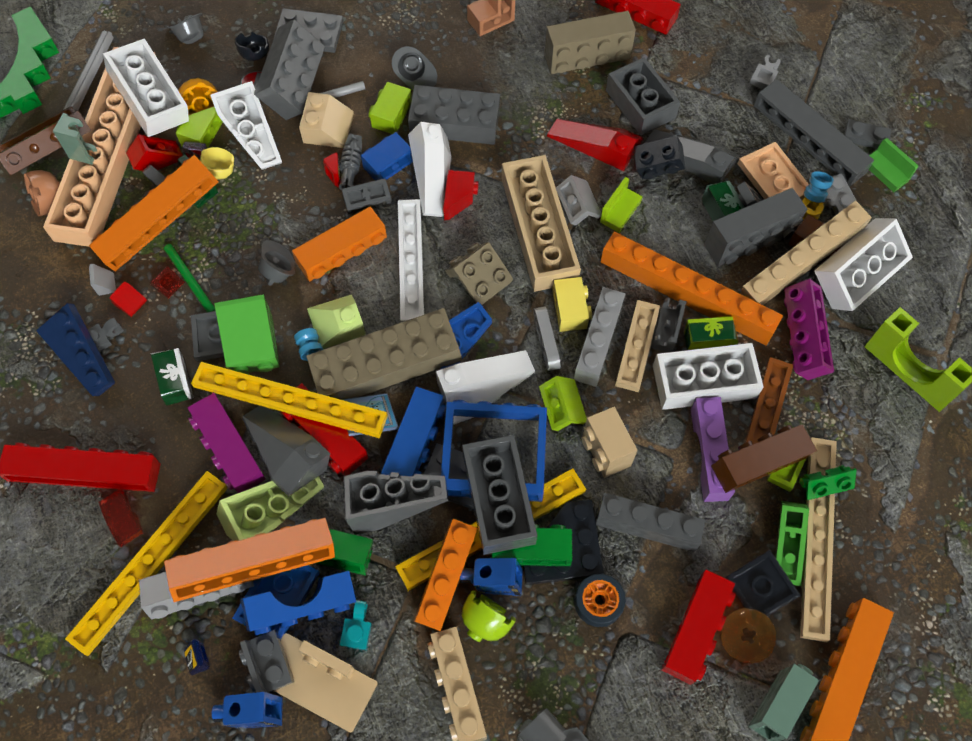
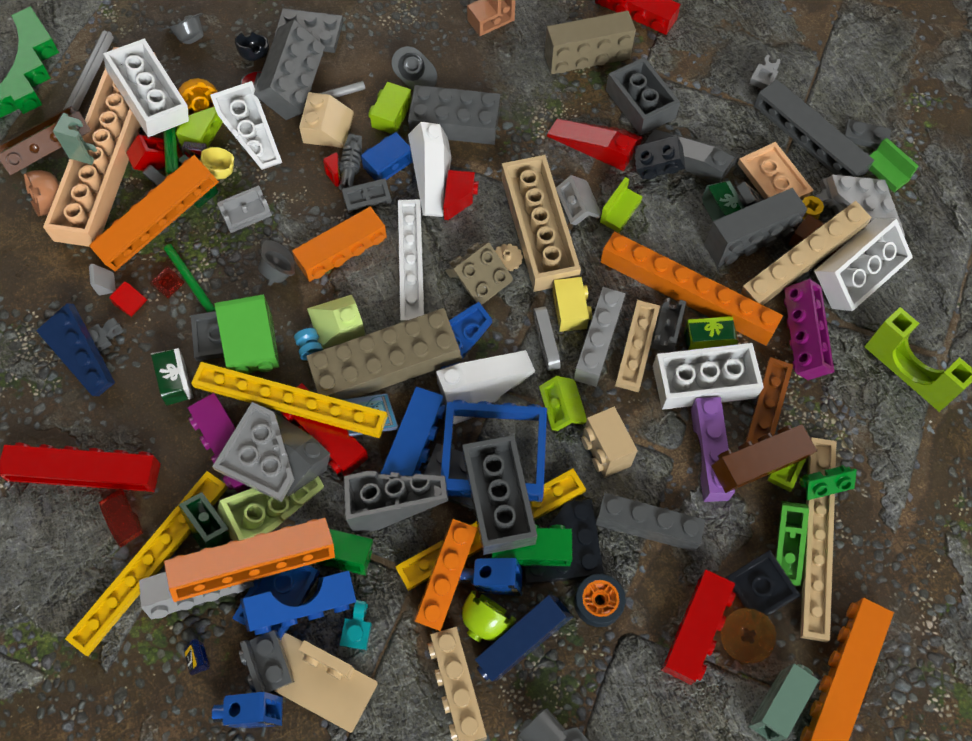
dark azure wheel [804,171,834,203] -> none
none -> green axle [163,127,178,176]
none -> dark green slope [179,492,230,549]
none -> light grey plate [212,402,295,502]
none -> light grey hinge [217,185,272,233]
none -> dark blue slope [475,595,574,682]
none -> tan piece [495,244,523,271]
none -> light grey plate [827,175,905,237]

